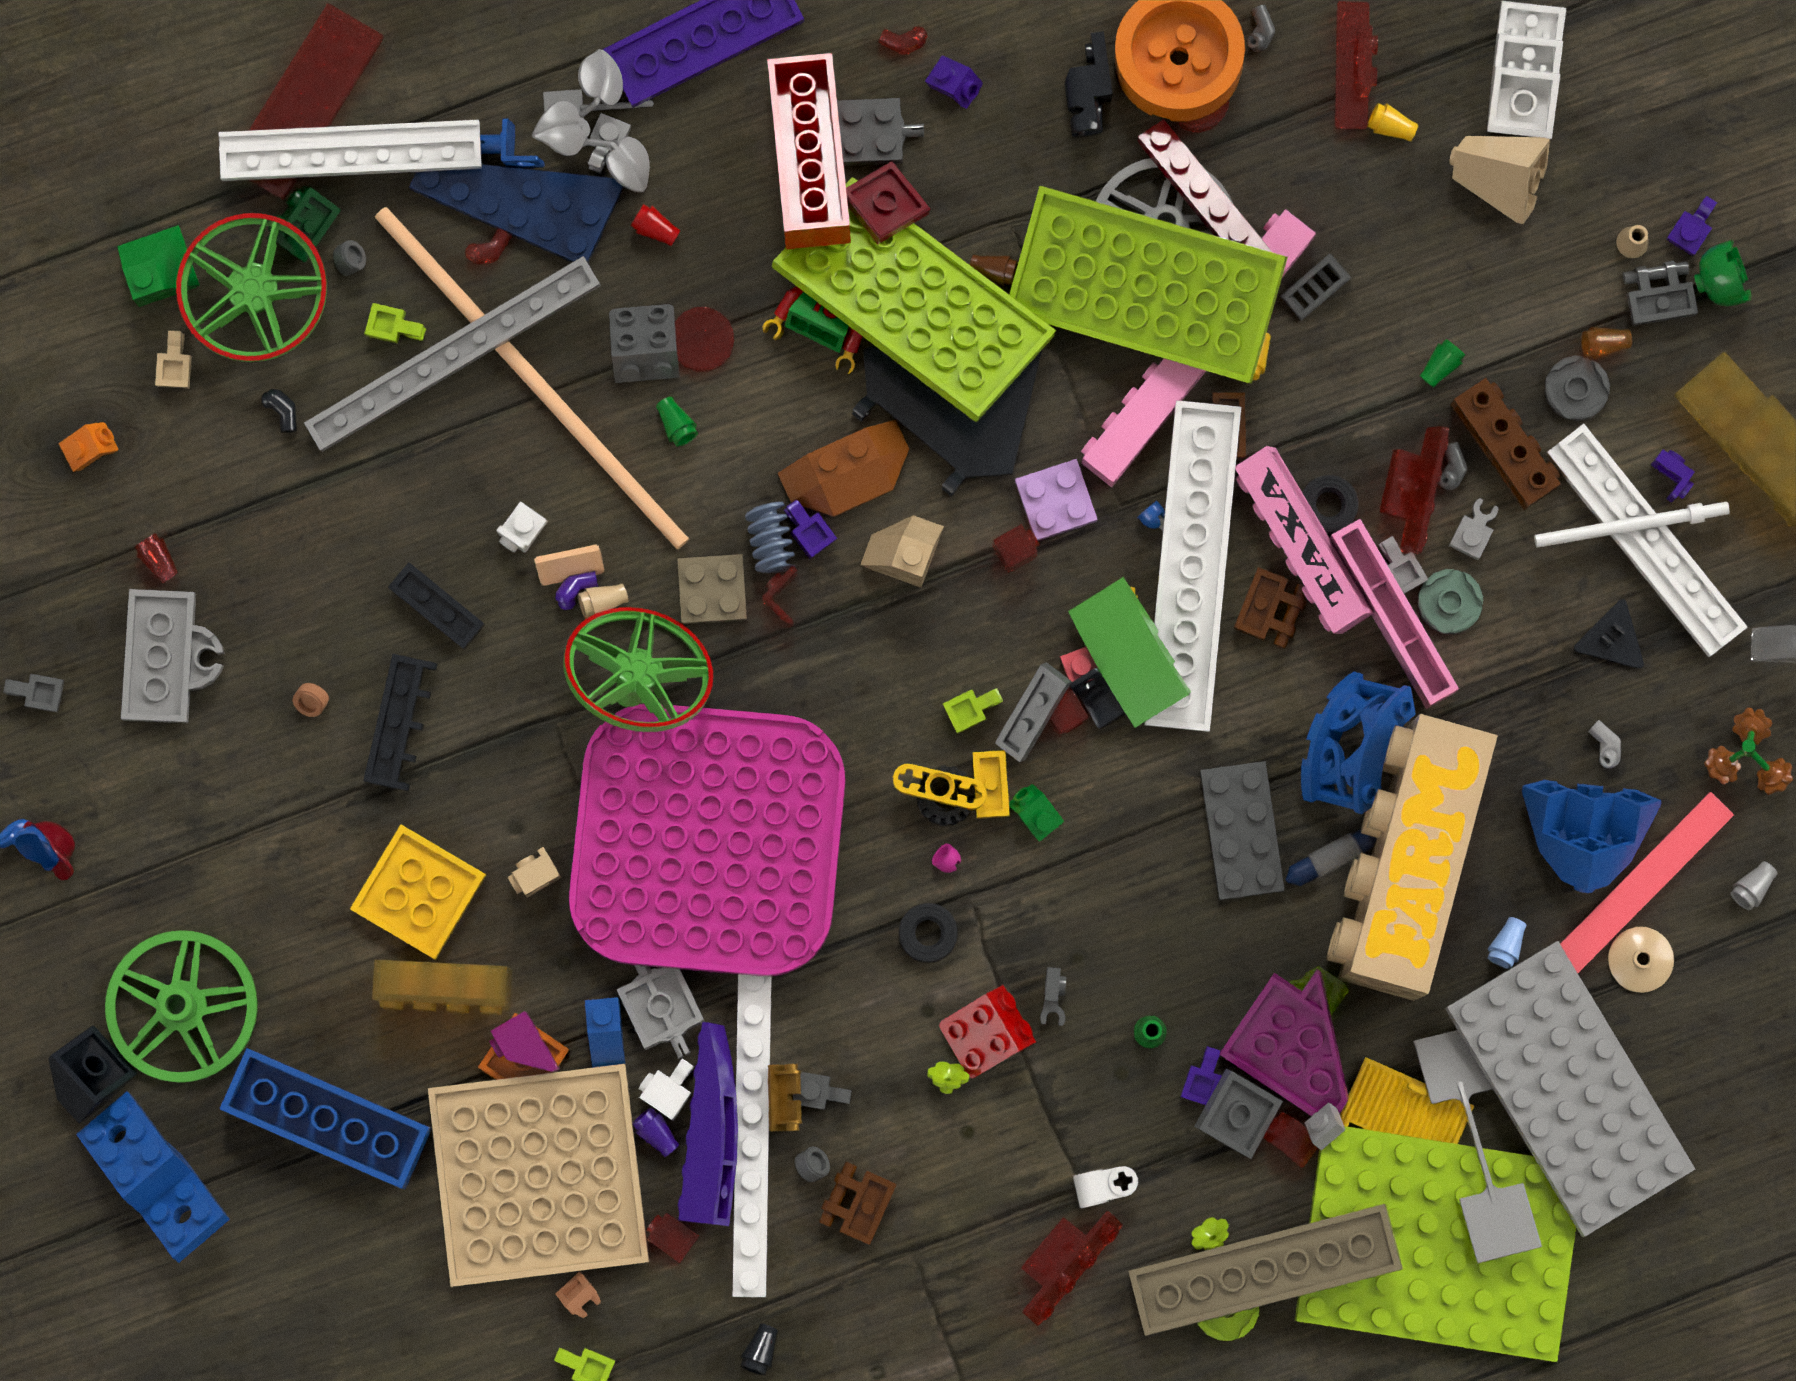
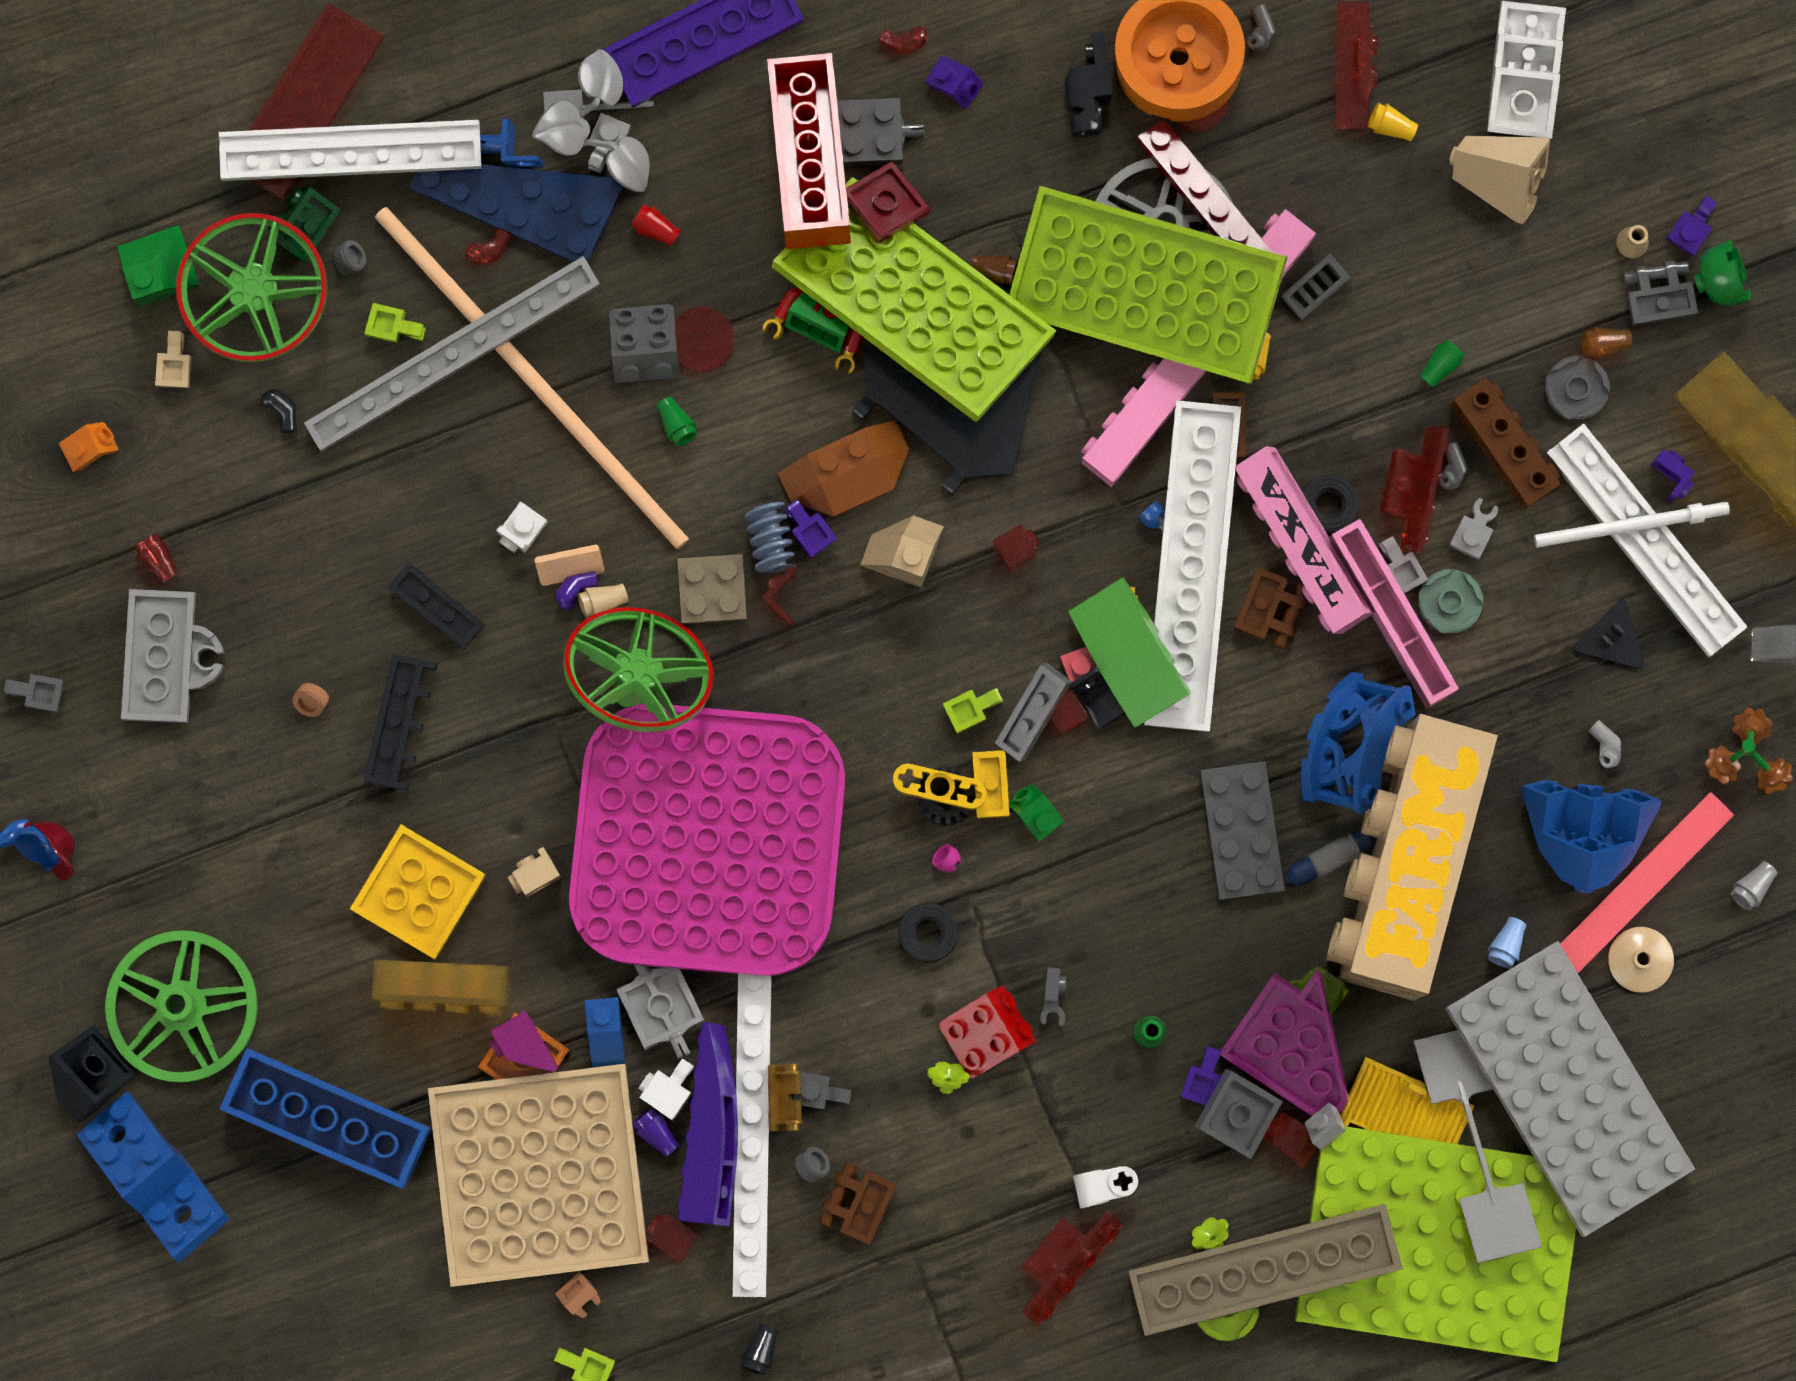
lavender plate [1015,459,1097,542] -> none

